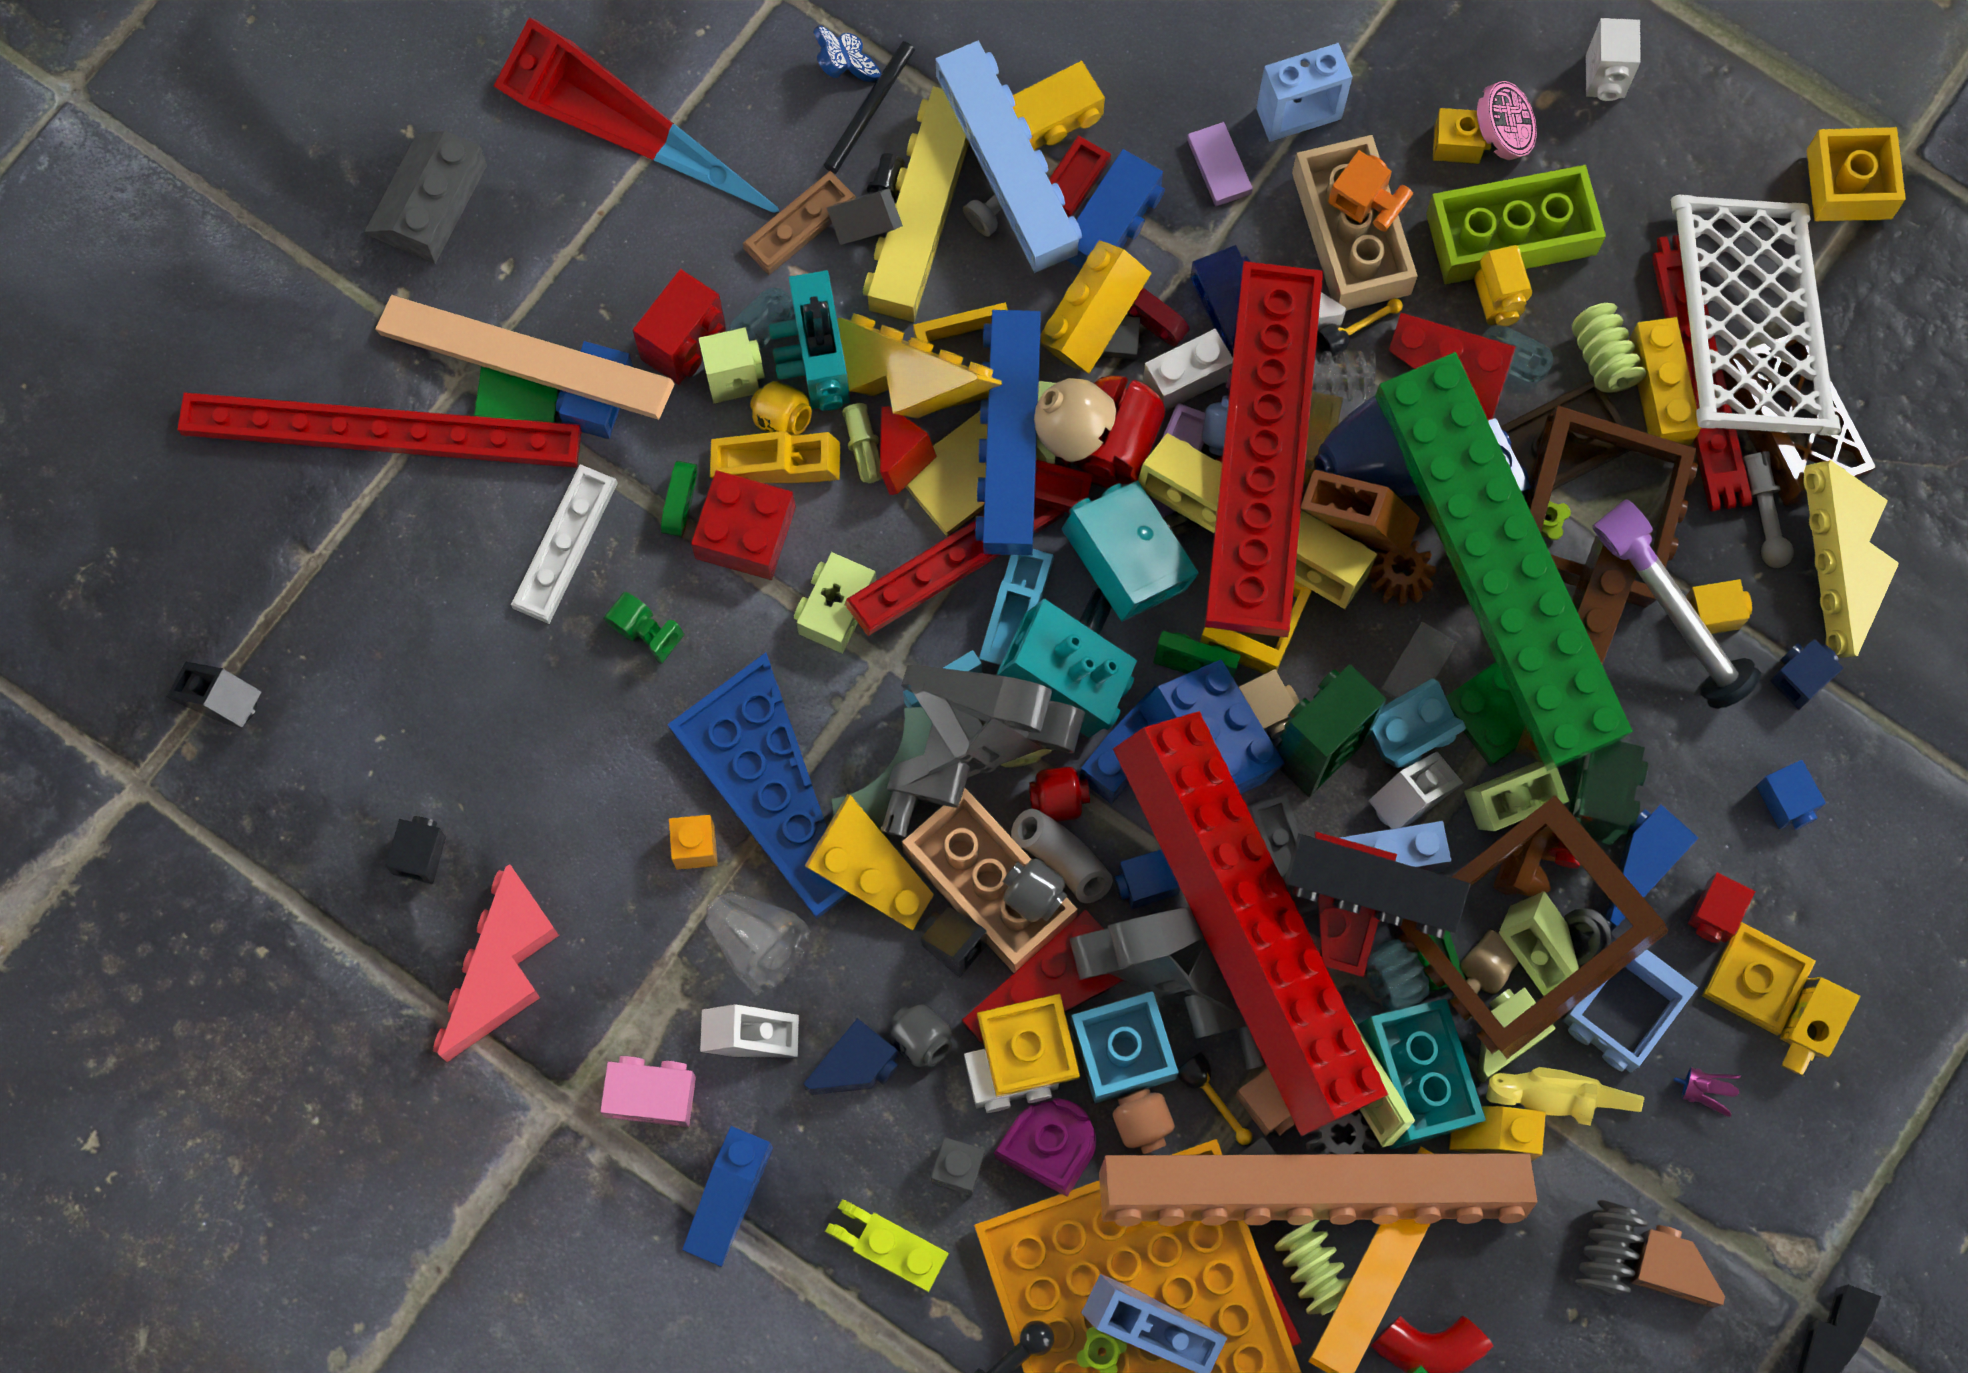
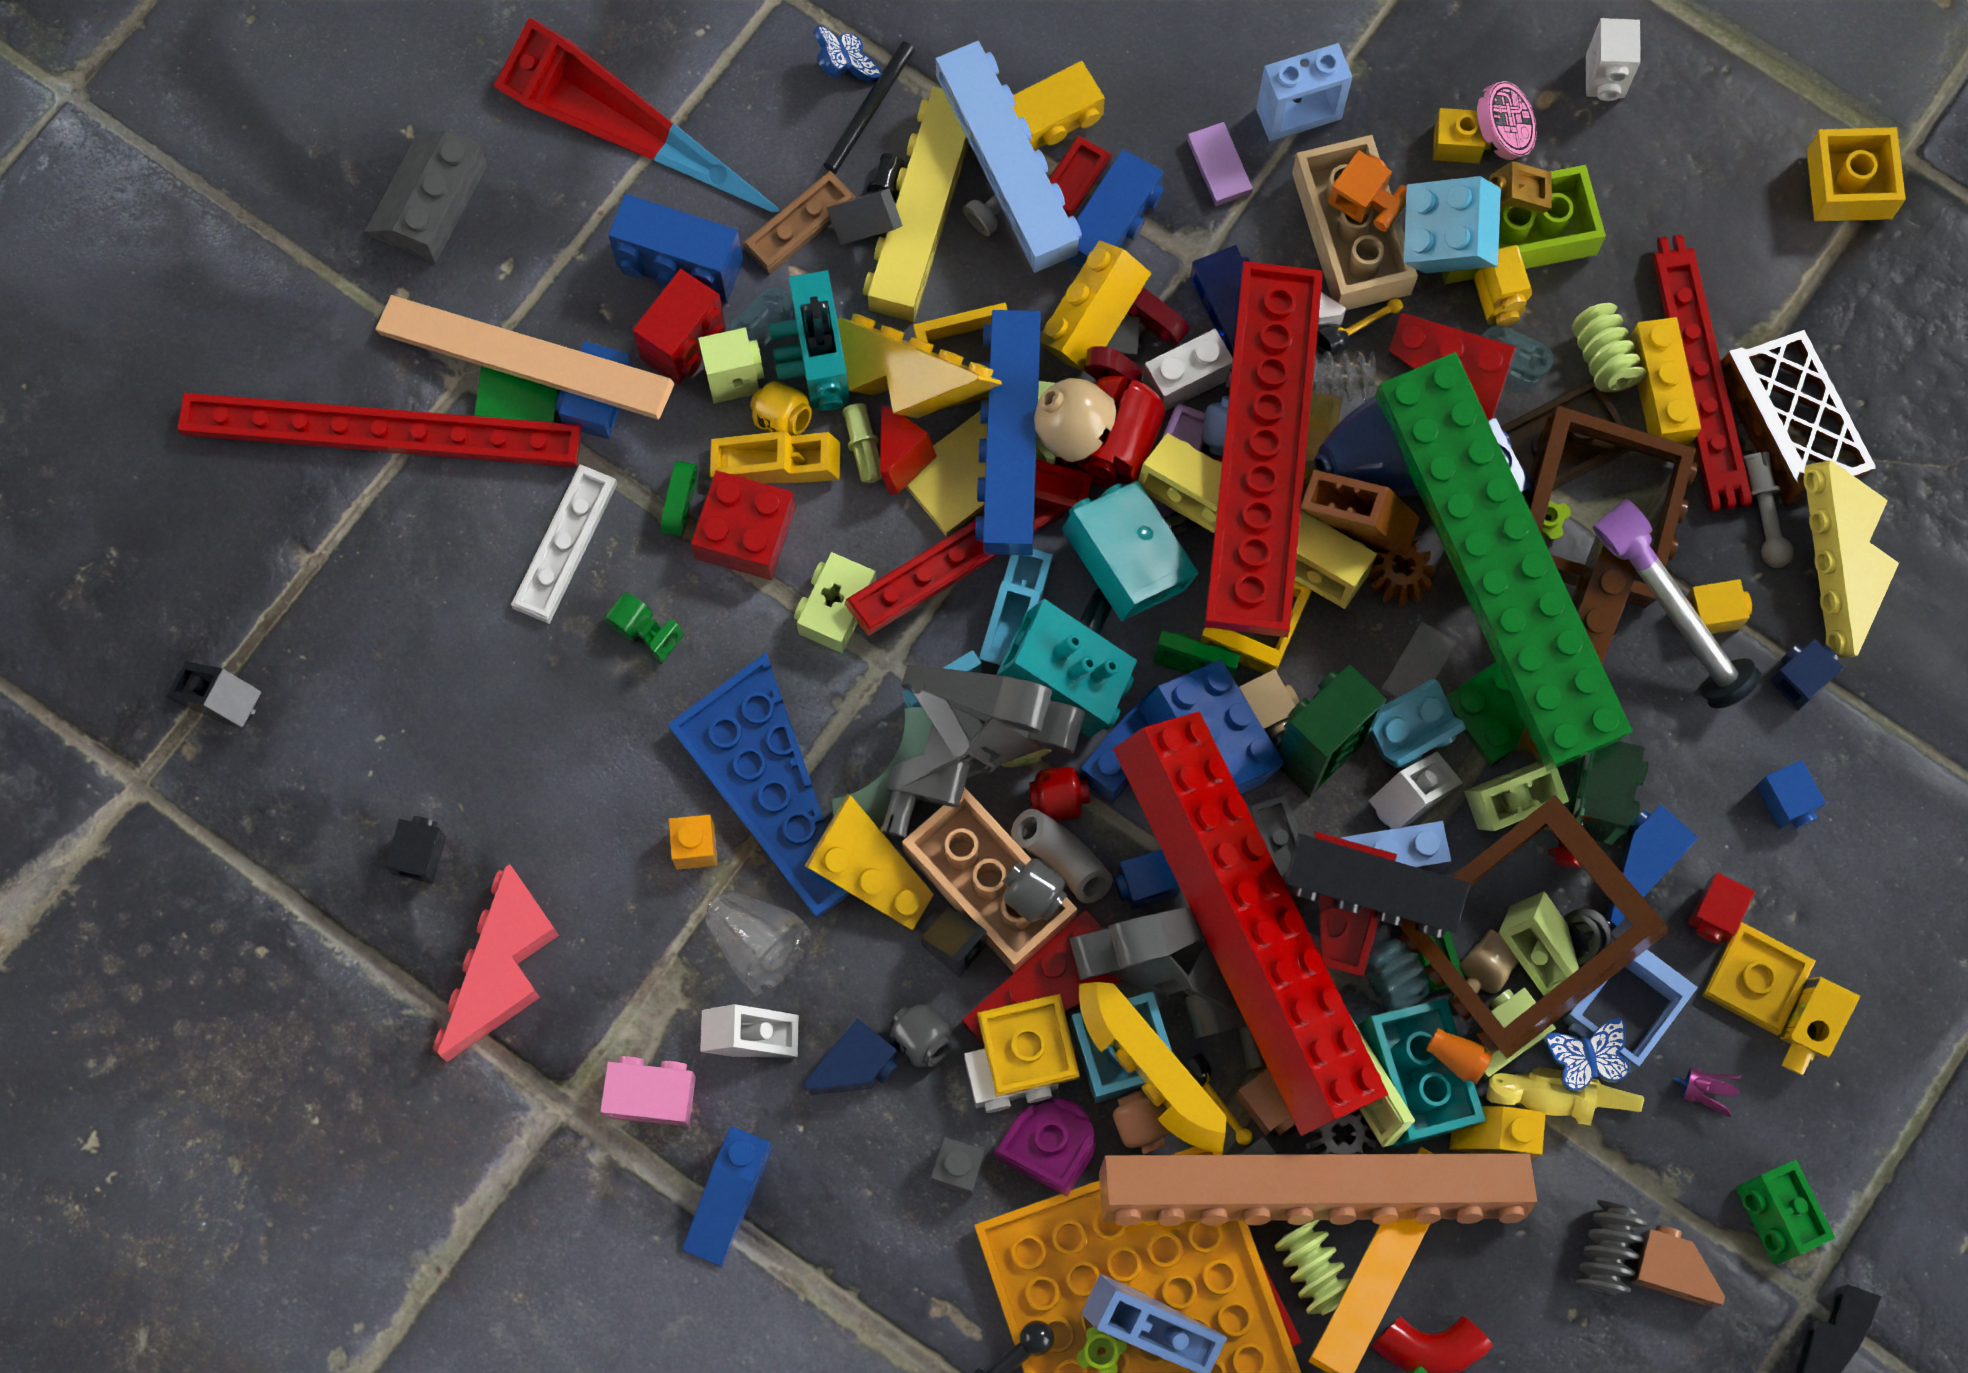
neon yellow hinge [825,1199,949,1293] -> none
dark orange tile [1492,820,1559,896] -> none
white door [1671,195,1841,436] -> none
none -> blue brick [608,193,743,303]
none -> yellow brick [1079,982,1227,1153]
none -> dark red beam [1084,346,1143,389]
none -> medium azure brick [1404,176,1501,274]
none -> orange cone [1425,1028,1493,1084]
none -> pearl gold bracket [1489,161,1552,214]
none -> blue animal [1544,1018,1630,1092]
none -> green bracket [1736,1160,1836,1265]

